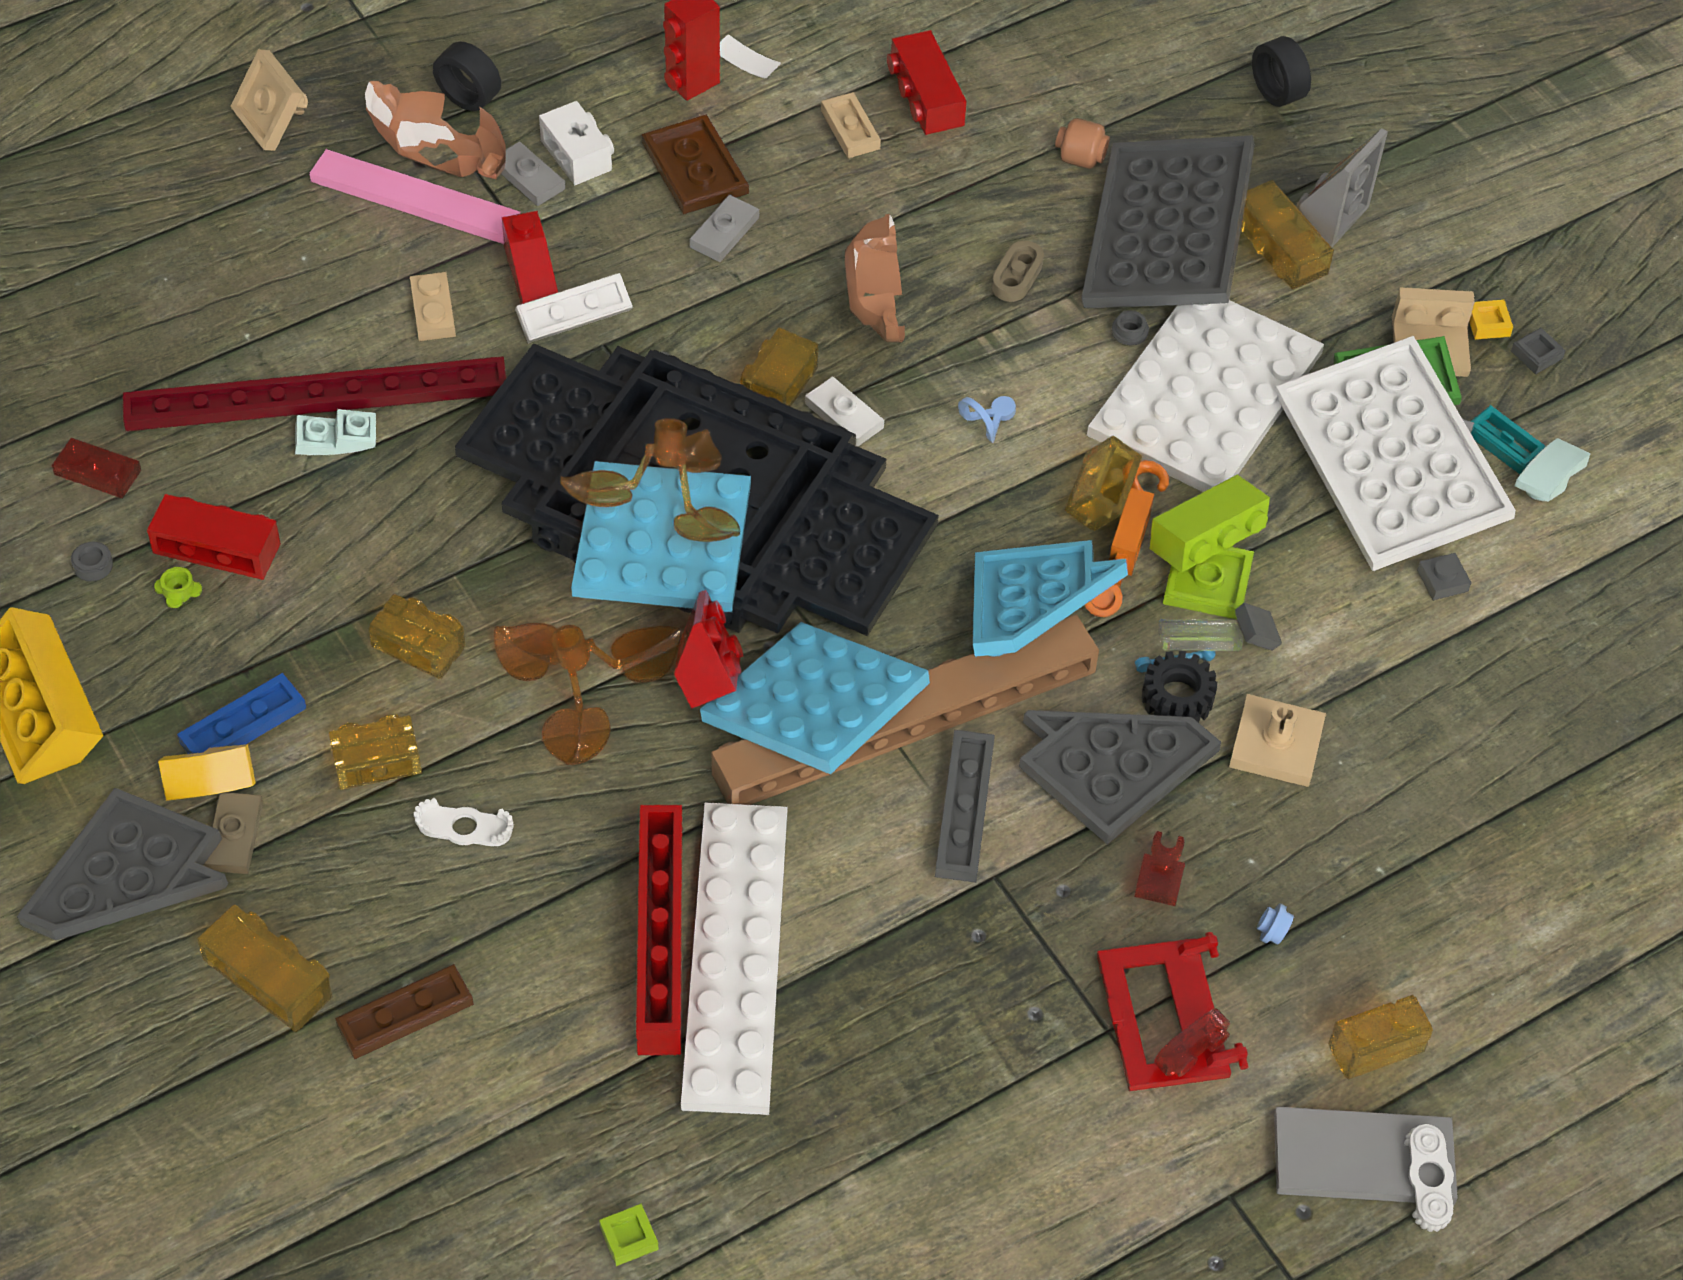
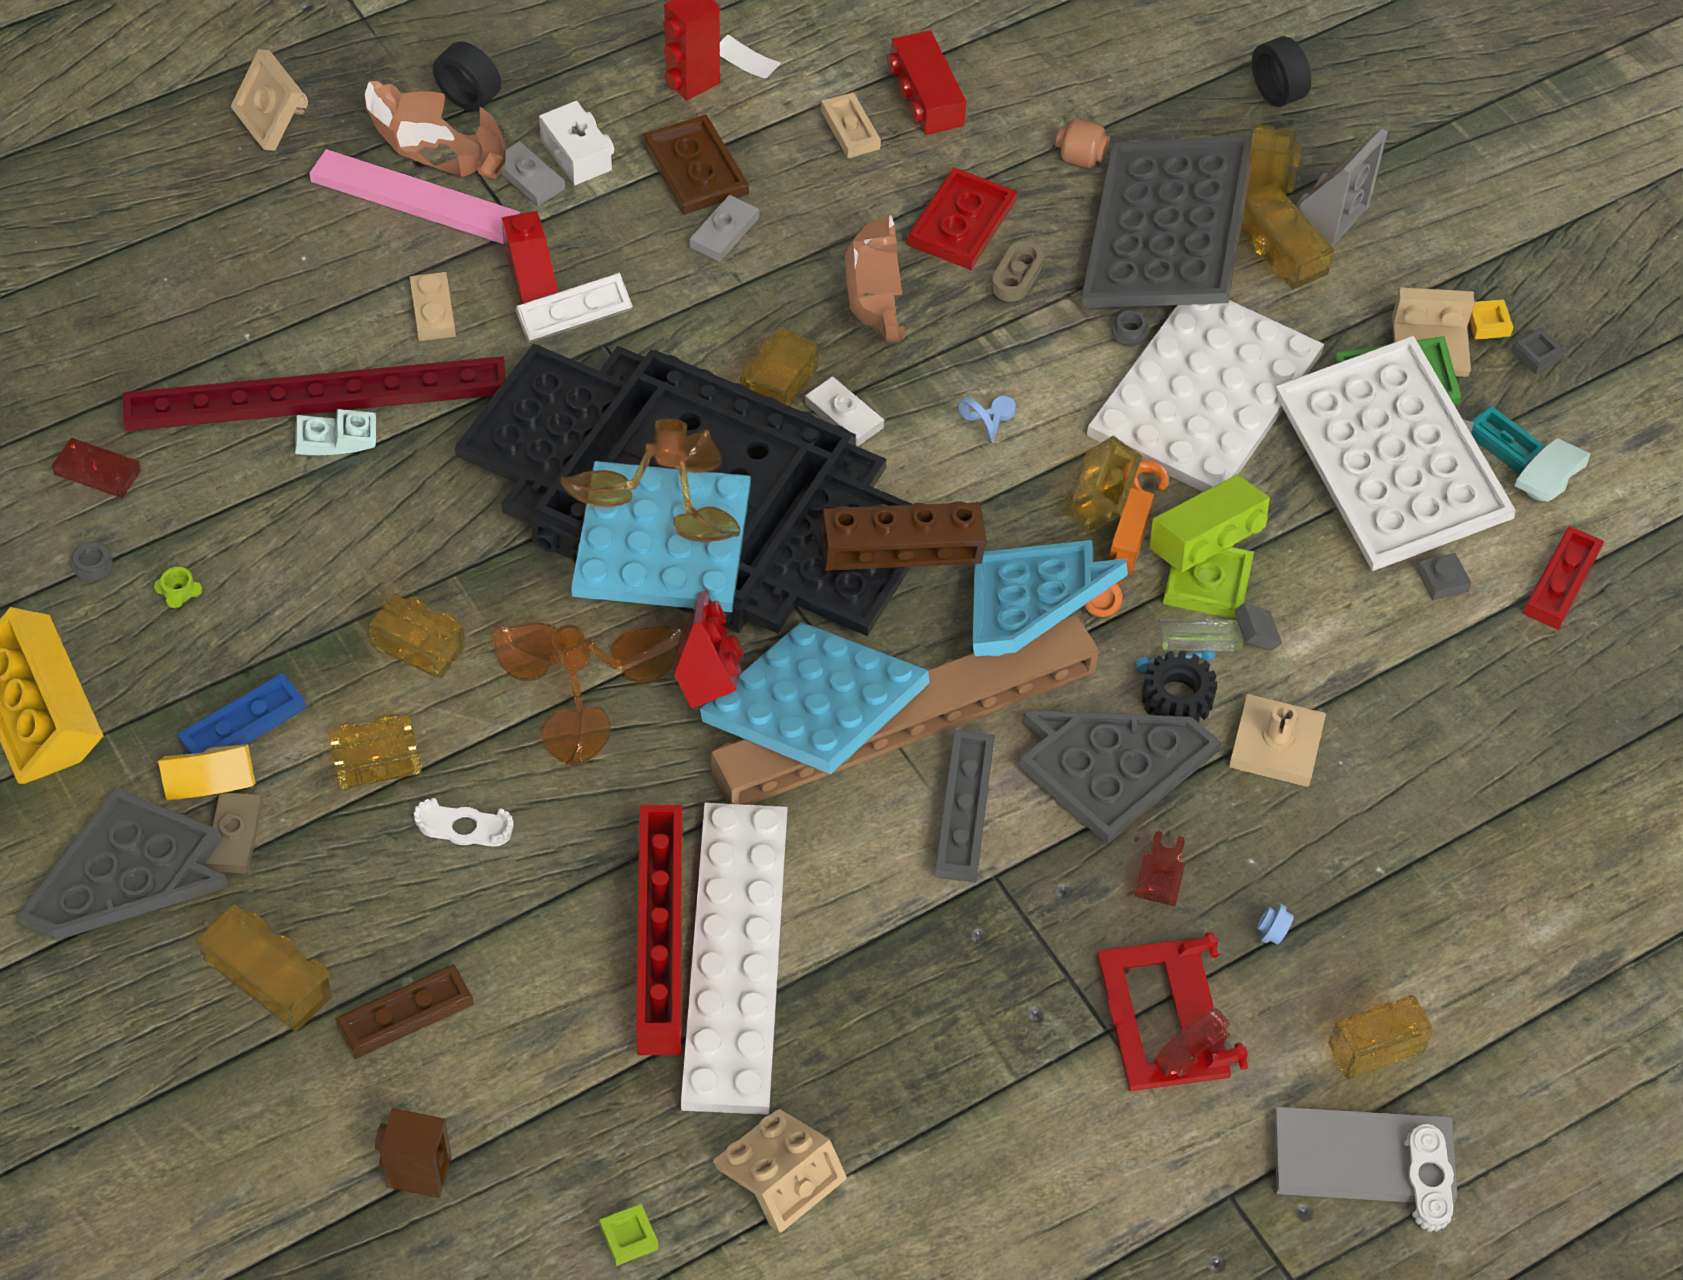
red brick [147,494,281,580] -> none
none -> reddish brown brick [375,1108,452,1198]
none -> tan bracket [713,1109,847,1233]
none -> reddish brown brick [820,501,987,571]
none -> red tile [906,167,1018,270]
none -> clear yellow brick [1246,124,1302,206]
none -> red tile [1522,526,1605,630]

